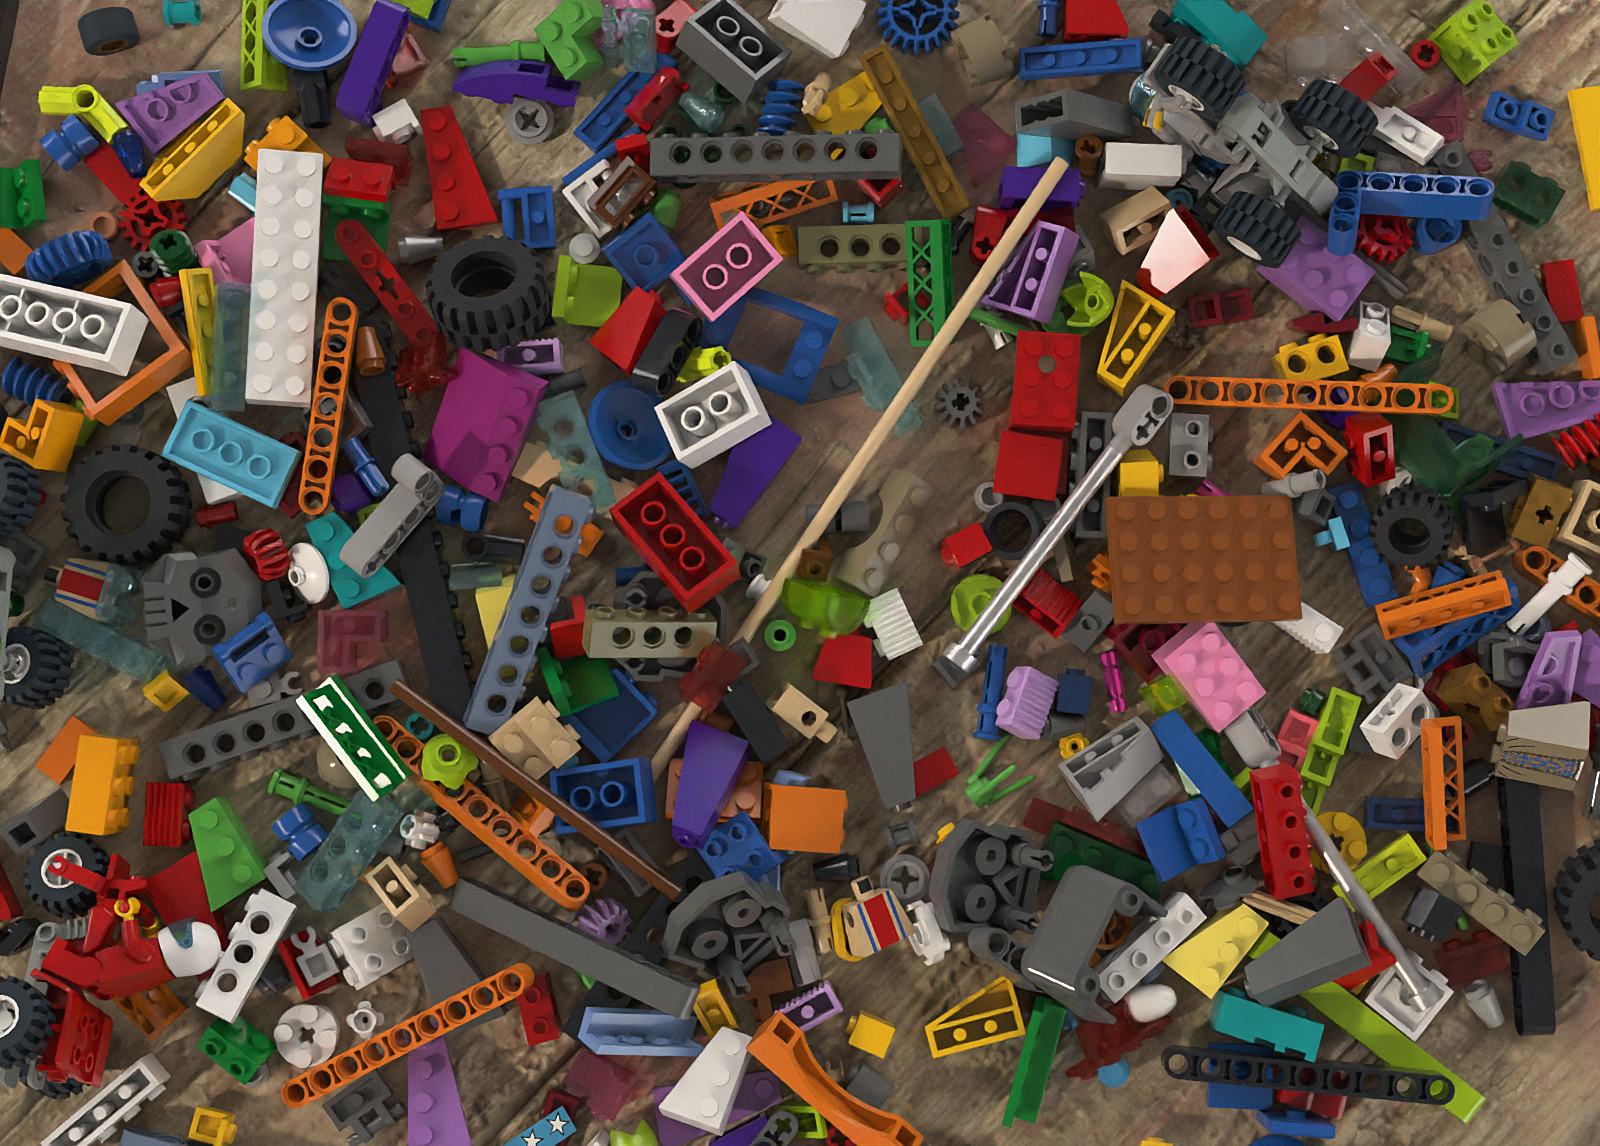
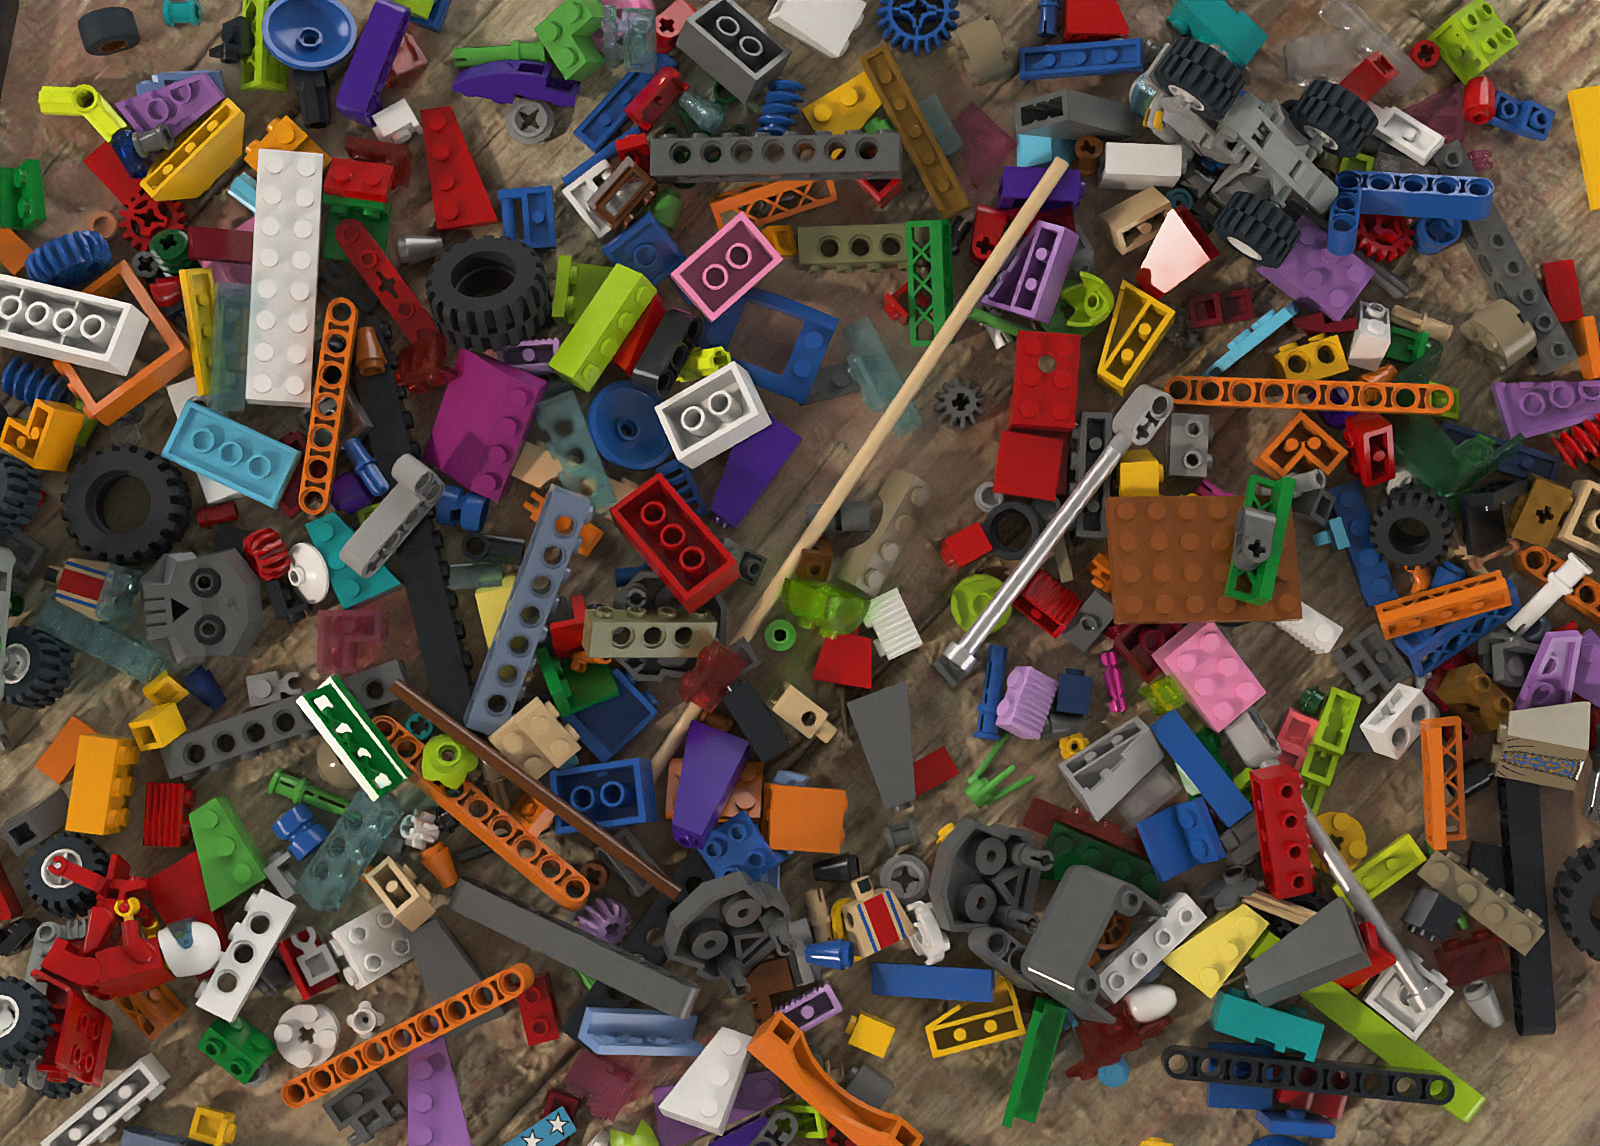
blue wheel [39,113,101,171] -> none
blue plate [211,611,294,694] -> none
white plate [569,233,600,264] -> none
yellow plate [693,979,739,1038] -> none
white bush [745,573,772,603] -> none
tan axle [801,72,832,116] -> none
medium azure bush [843,201,874,226] -> none
black plate [1149,9,1201,45] -> none
dark blue plate [1364,796,1457,832] -> none
clear green brick [1492,160,1566,230] -> none
none -> yellow brick [128,702,187,751]
none -> dark grey bush [132,123,175,159]
none -> dark red tile [188,226,253,265]
none -> black bracket [209,16,252,64]
none -> lime brick [547,263,658,393]
none -> orange arm [570,650,613,673]
none -> blue cone [805,938,854,971]
none -> blue tile [872,961,995,1003]
none -> medium azure wing [1201,301,1301,377]
none -> green fence [1224,475,1296,606]
none -> dark grey piece [1232,506,1276,572]
none -> red brick [1463,76,1495,125]

